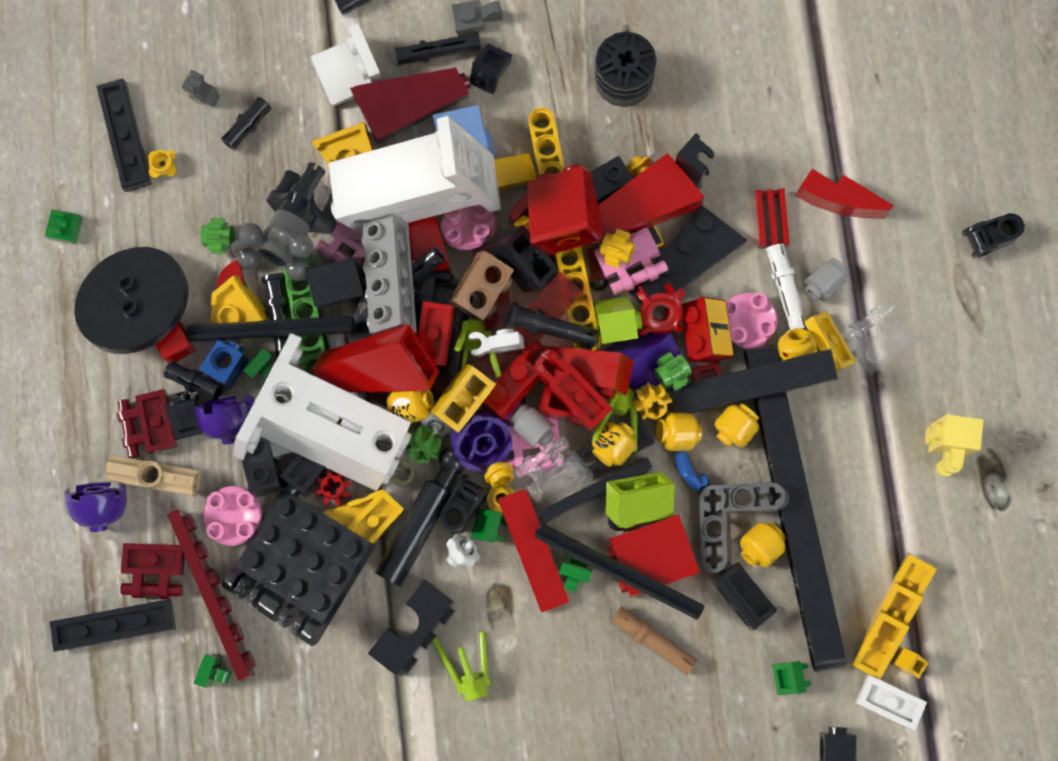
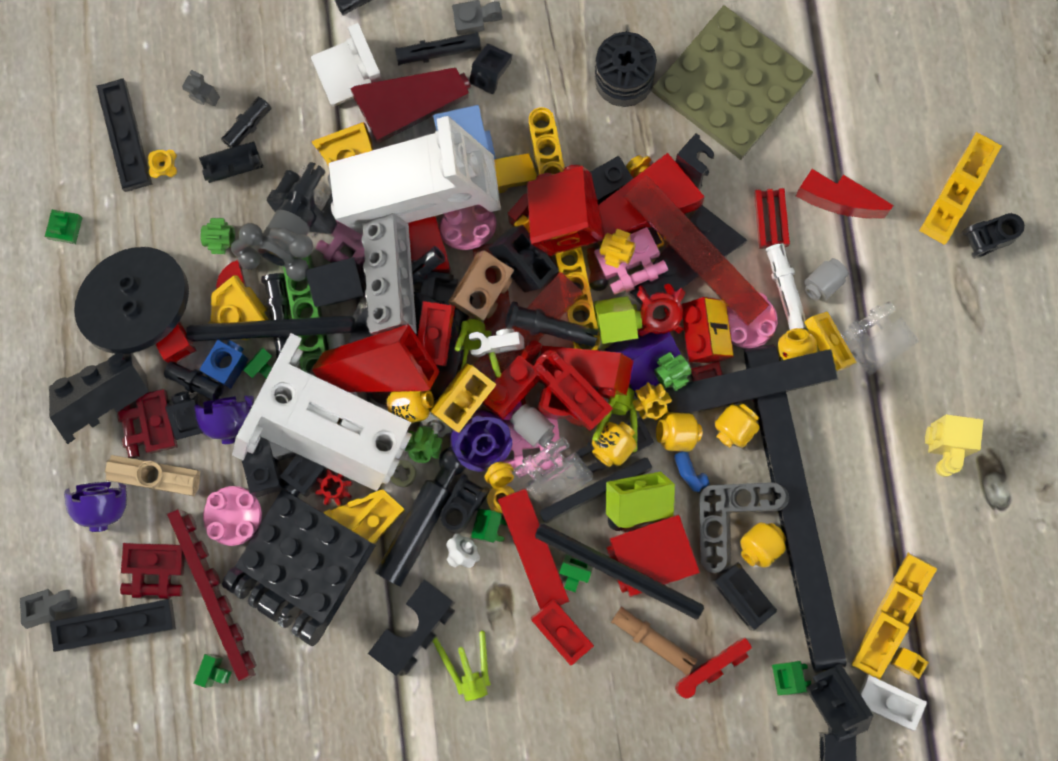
none -> dark grey plate [20,589,78,629]
none -> black wedge [49,353,149,444]
none -> black hinge [199,141,264,183]
none -> red plate [531,598,594,666]
none -> clear red plate [624,175,770,326]
none -> olive plate [652,5,813,160]
none -> red plate [675,637,752,698]
none -> black hinge [807,663,874,743]
none -> yellow slope [919,132,1002,245]

